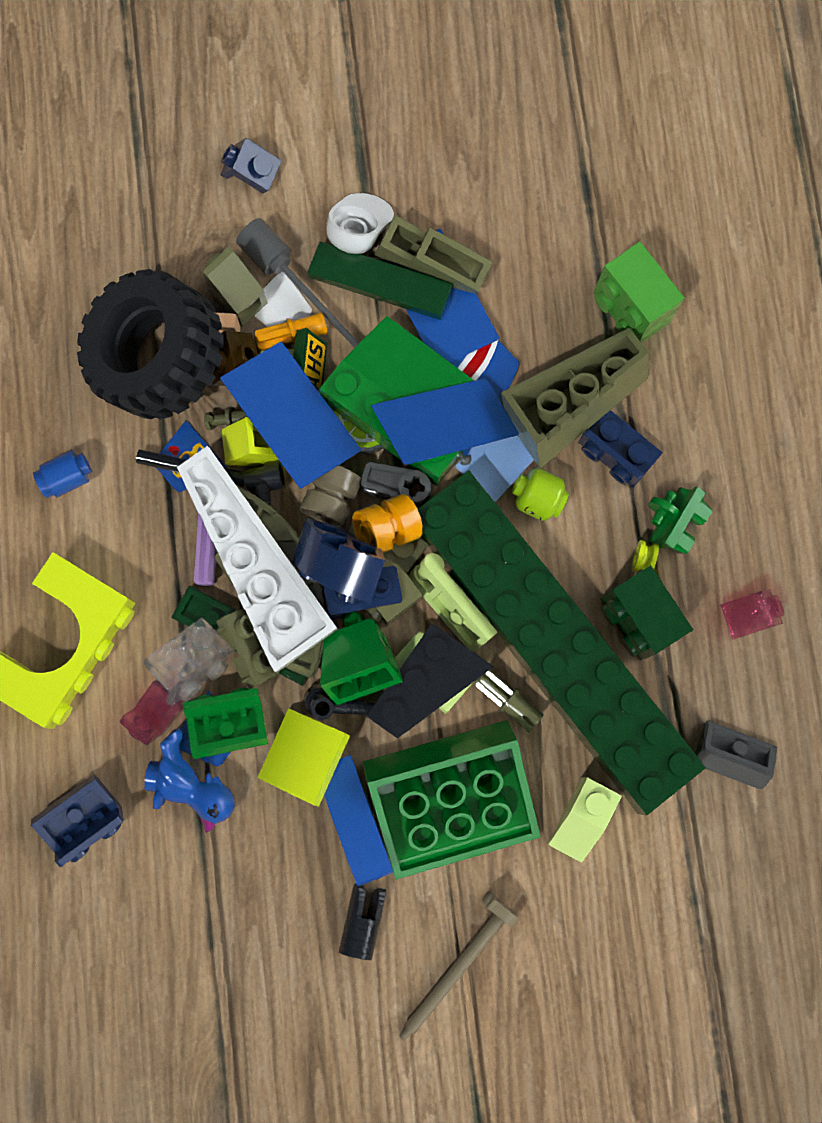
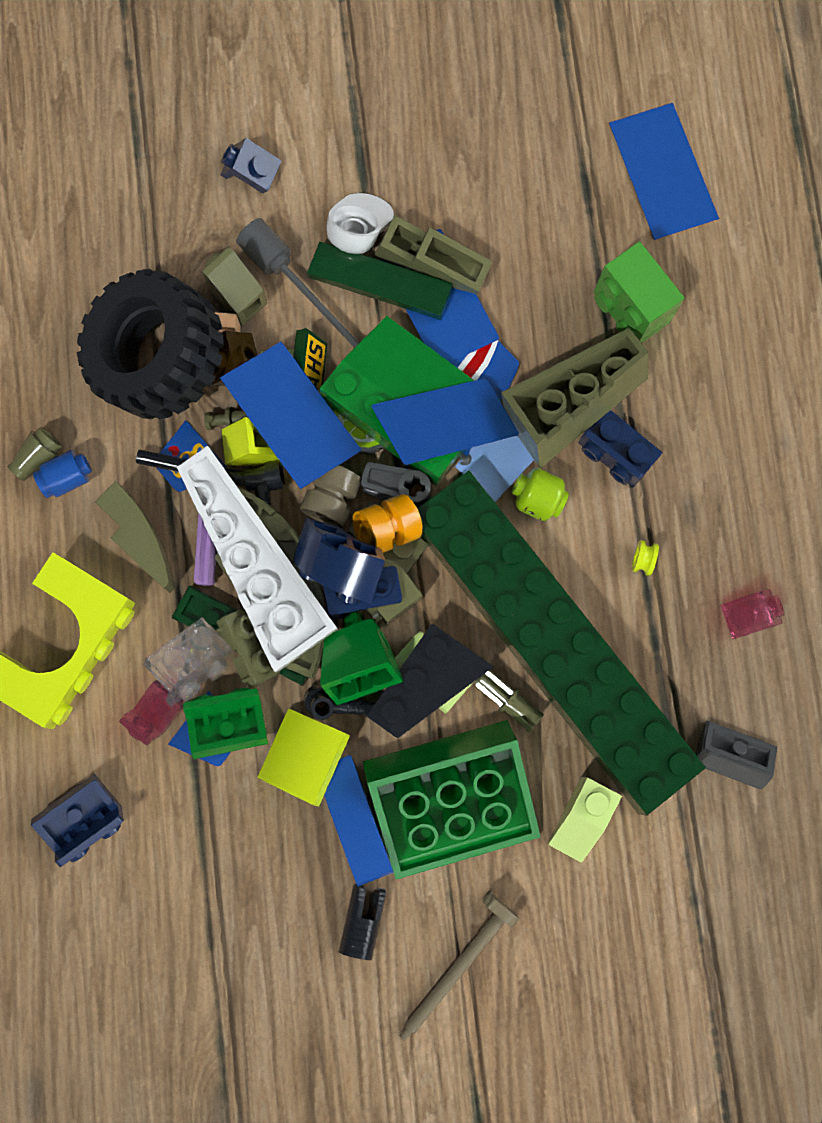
blue animal [145,728,235,833] -> none
white sticker [255,272,312,327] -> none
light orange axle [255,312,327,351] -> none
yellowish green plate [409,553,498,652] -> none
dark green brick [600,565,694,661] -> none
green hips [648,487,713,554] -> none
none -> olive cone [8,427,63,481]
none -> olive slope [95,481,175,593]
none -> blue sticker [609,103,719,240]

